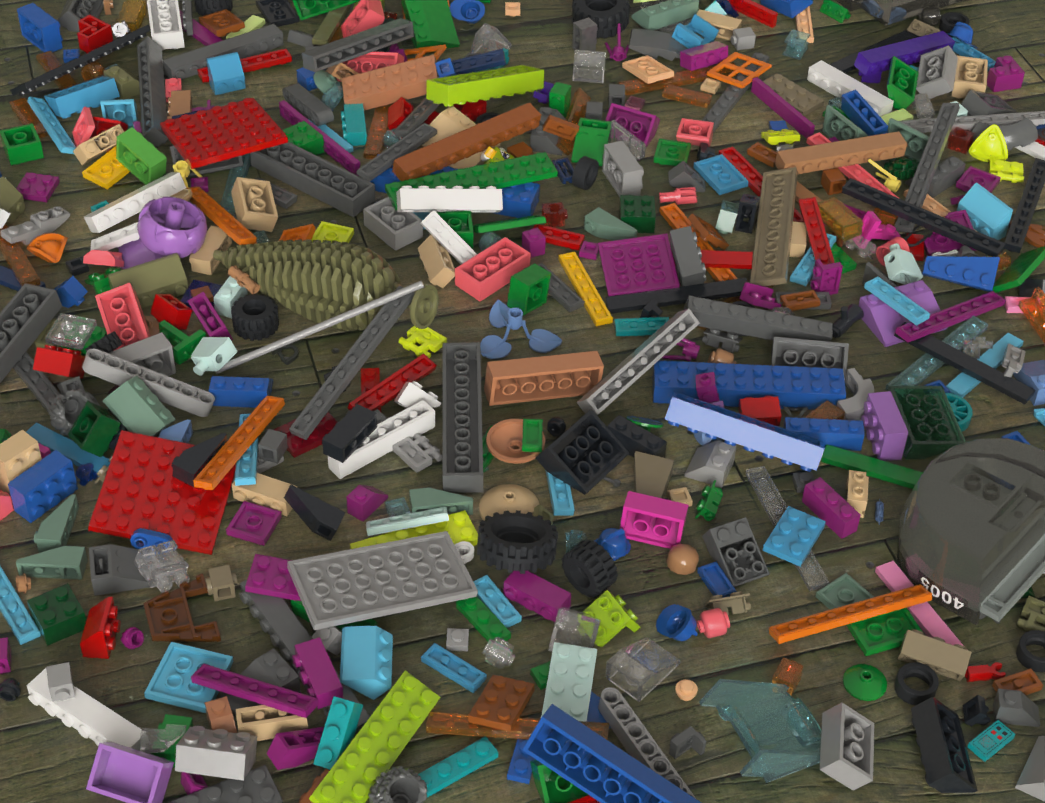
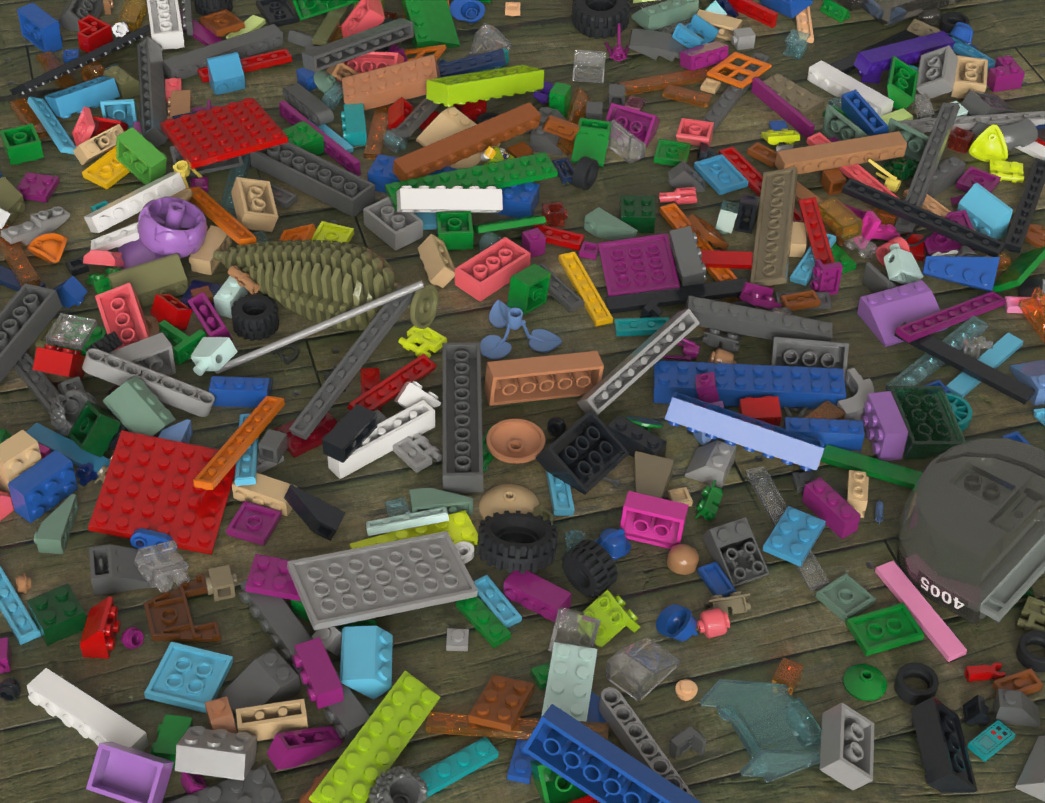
sand green slope [16,546,88,580] -> none
light grey brick [46,662,75,702] -> none
clear slope [140,724,186,753] -> none
black slope [171,433,227,487] -> none
magenta tile [191,664,318,718] -> none
teal brick [313,696,363,769] -> none
magenta slope [346,484,388,522] -> none
dark grey tile [357,123,437,182] -> none
white plate [420,210,477,264] -> none
dark azure tile [421,643,487,693] -> none
blue brick [435,58,457,78] -> none
clear head [482,637,516,669] -> none
green tile [522,419,543,452] -> none
flat silver brick [572,17,598,56] -> none
light grey brick [602,141,644,197] -> none
light nougat tile [622,55,674,84] -> none
orange tile [769,584,932,644] -> none
black piece [832,304,864,338] -> none
medium azure tile [864,276,930,325] -> none
dark tan brick [897,629,972,682] -> none
light grey hinge [1002,344,1026,377] -> none

